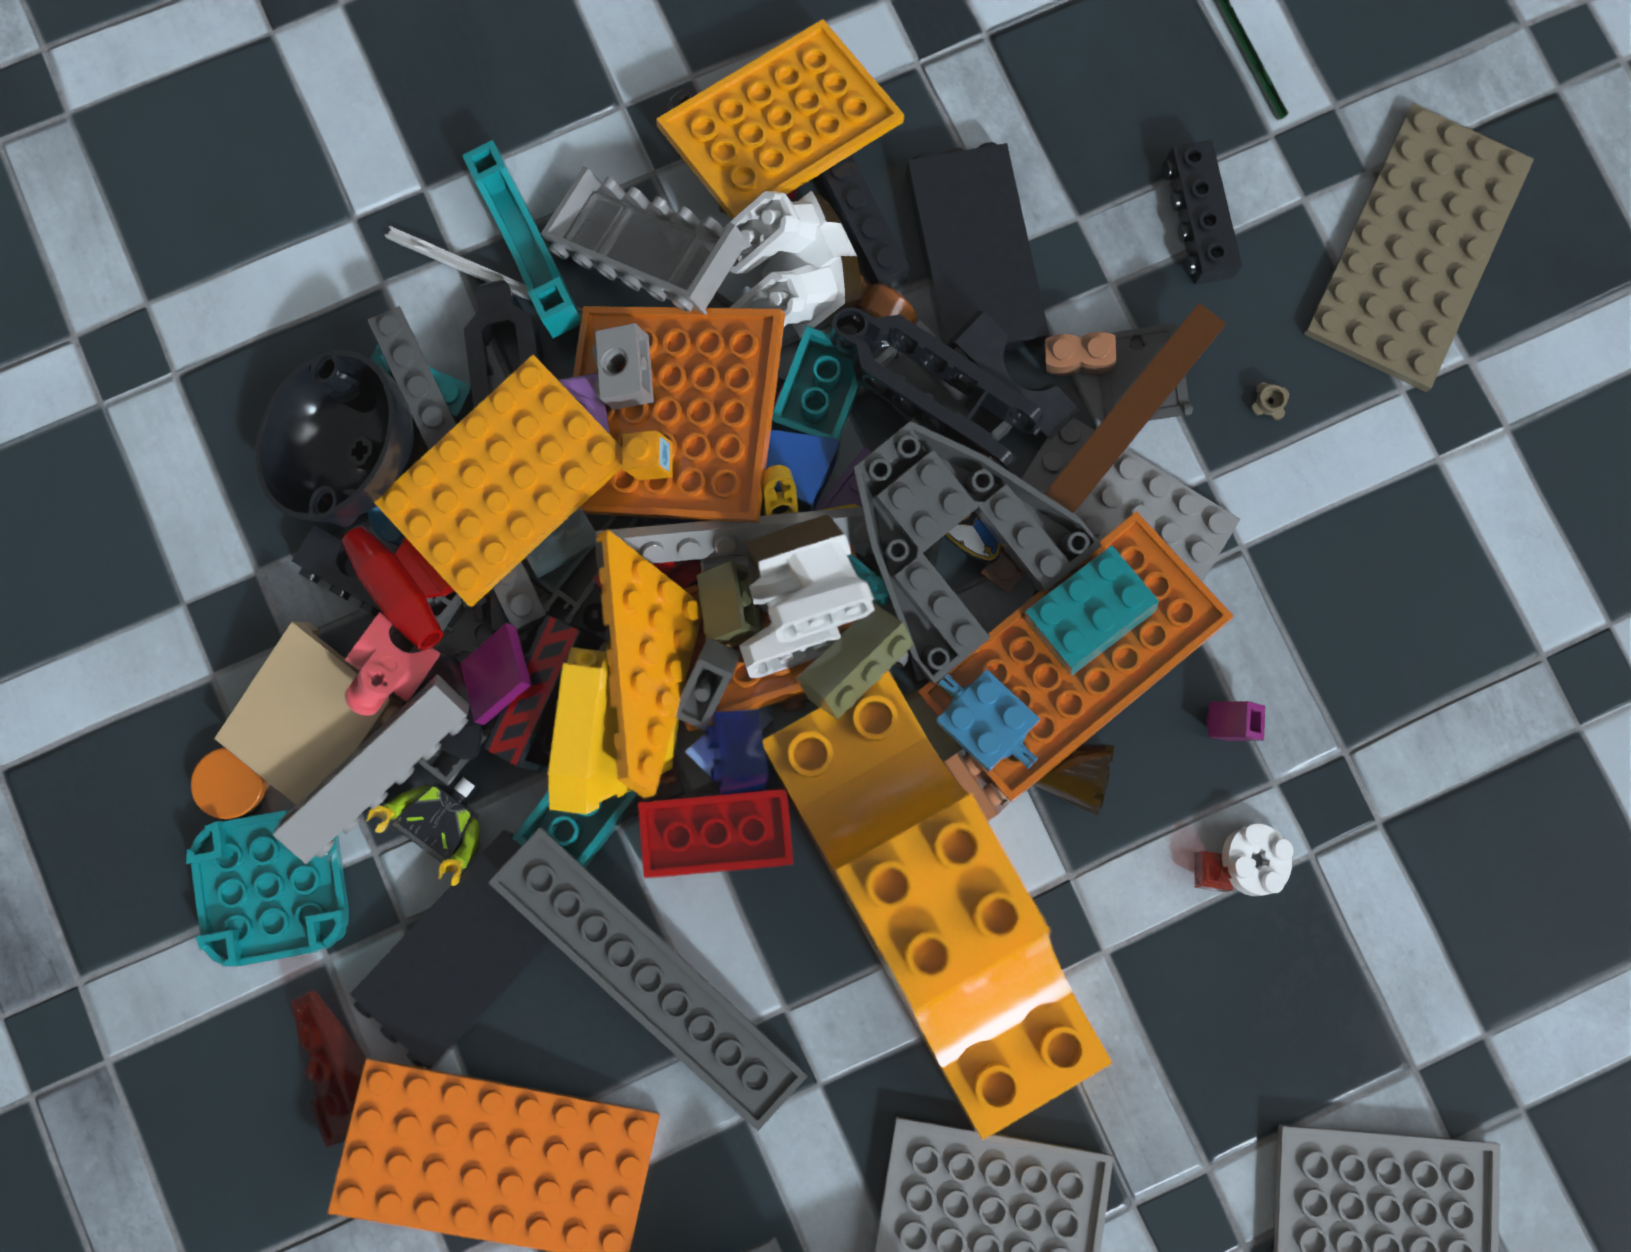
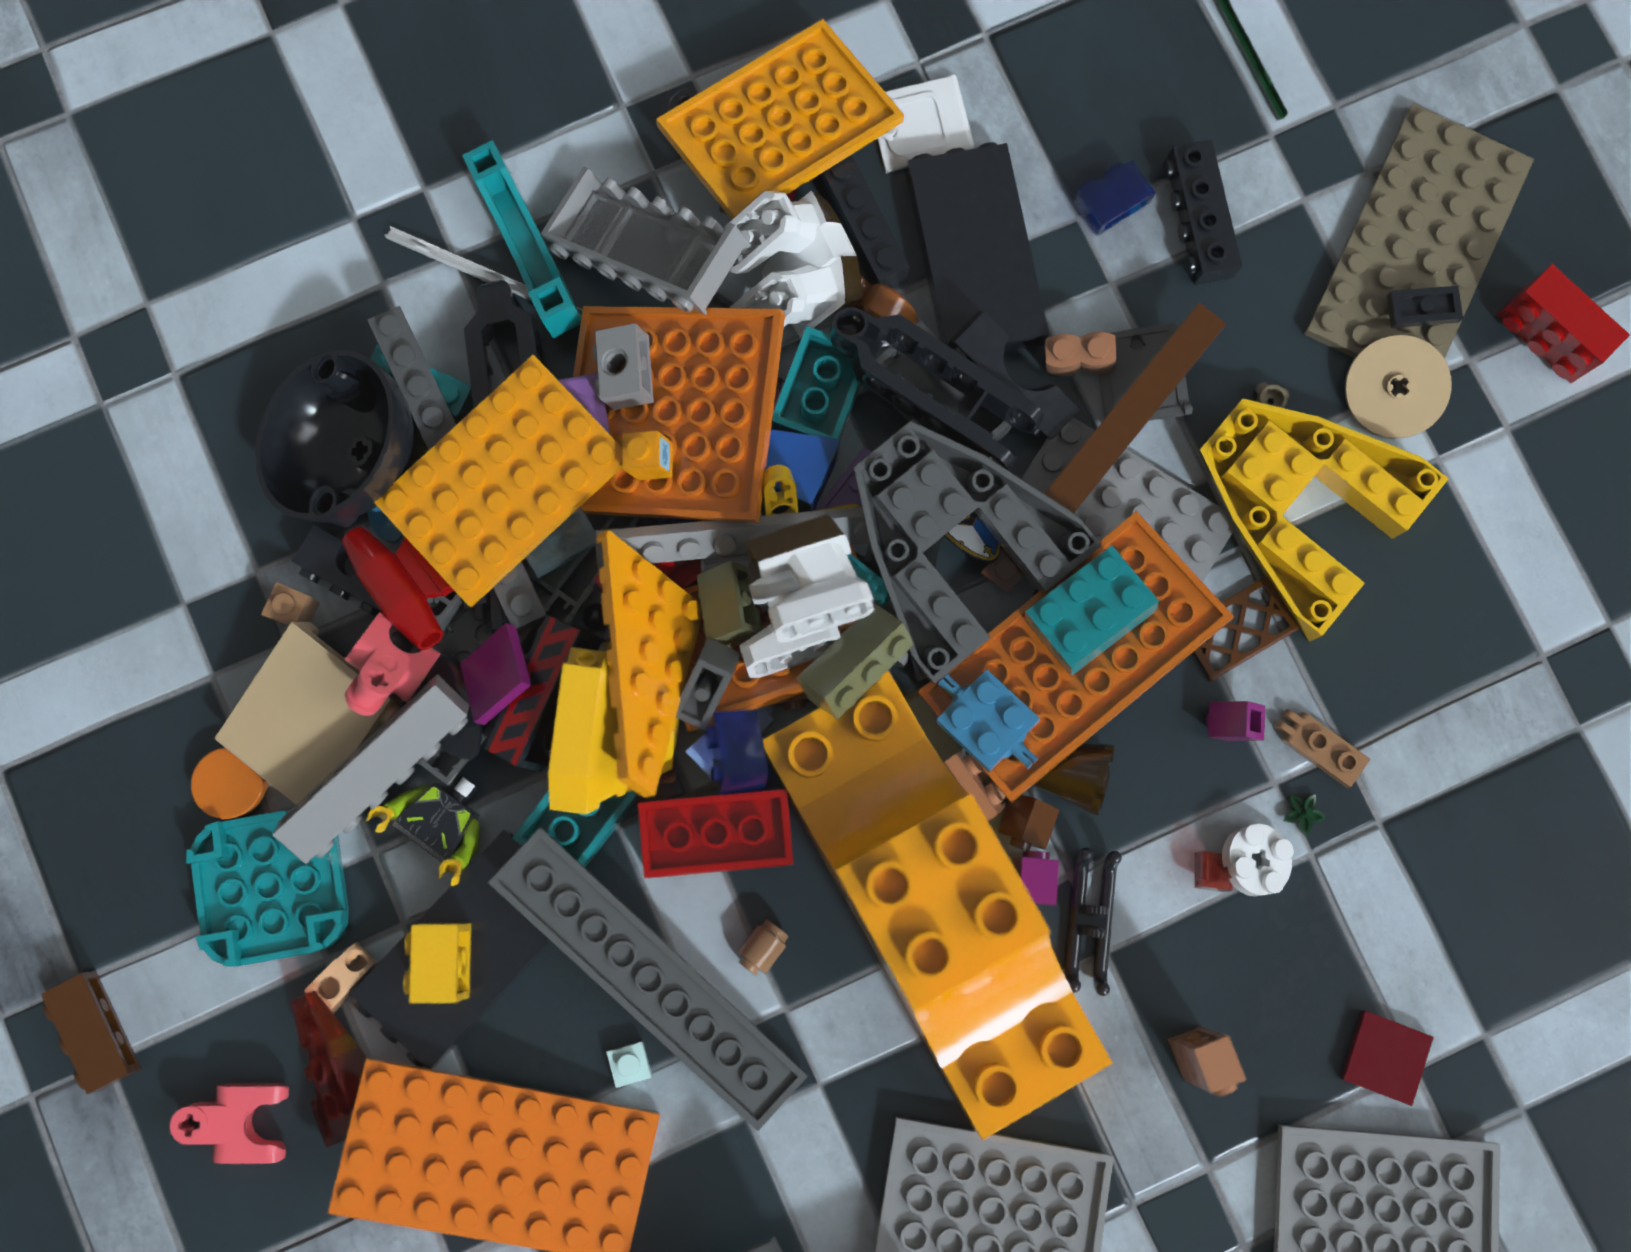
none -> reddish brown brick [41,971,142,1095]
none -> coral piece [170,1083,289,1164]
none -> medium nougat brick [261,582,320,627]
none -> light nougat leg [304,942,378,1014]
none -> yellow brick [404,923,471,1003]
none -> light aqua plate [607,1041,652,1088]
none -> medium nougat brick [737,919,789,976]
none -> white container [877,75,975,173]
none -> reddish brown brick [997,795,1060,852]
none -> magenta brick [1012,851,1059,905]
none -> black piece [1065,847,1122,996]
none -> clear blue brick [1074,161,1156,236]
none -> nougat brick [1168,1026,1246,1096]
none -> reddish brown window [1193,576,1300,682]
none -> yellow piece [1200,398,1449,642]
none -> medium nougat hinge [1274,709,1370,788]
none -> dark green plant [1283,794,1326,836]
none -> dark red tile [1340,1010,1434,1106]
none -> tan piece [1345,335,1452,438]
none -> black plate [1386,286,1463,328]
none -> red brick [1496,264,1630,384]

